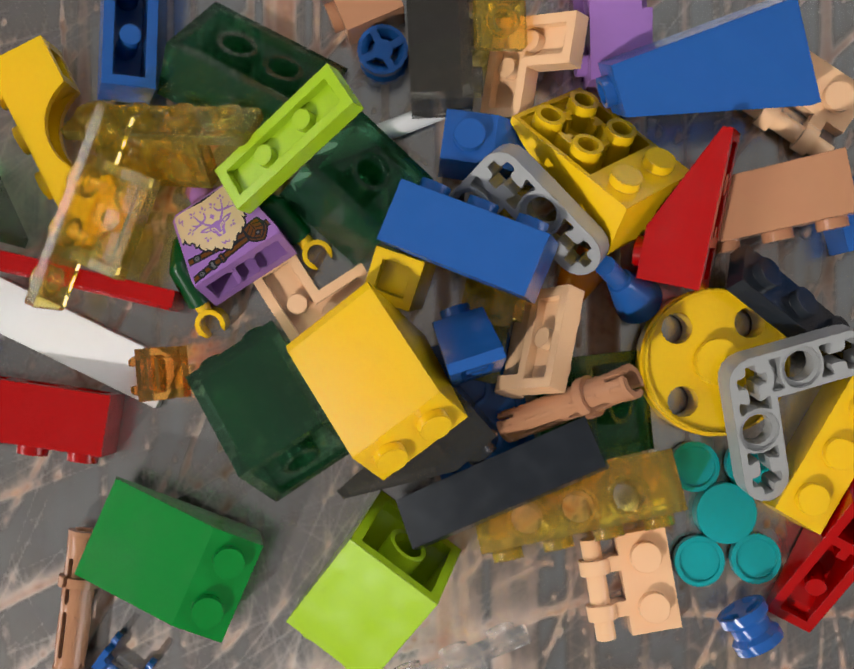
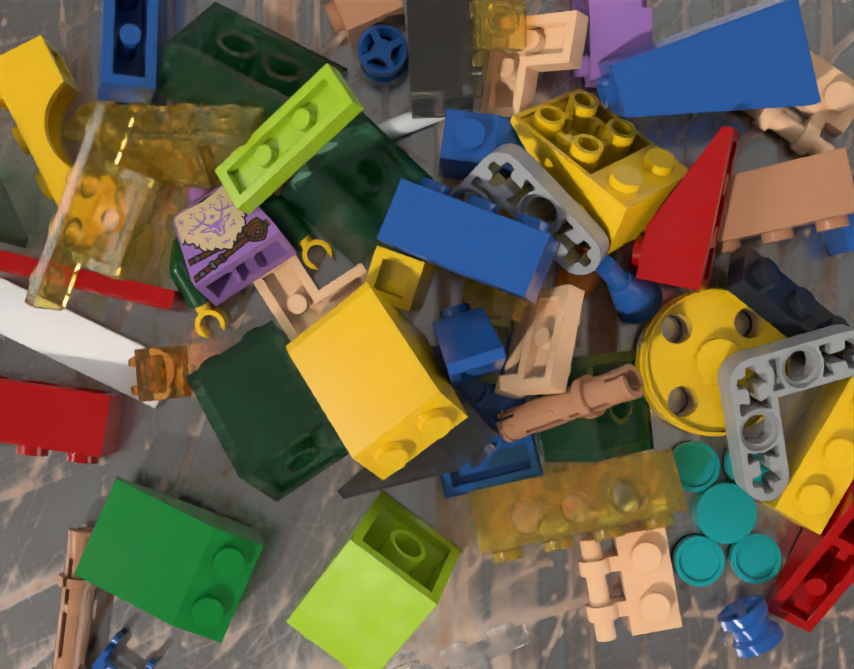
black tile [396,416,610,550] -> none

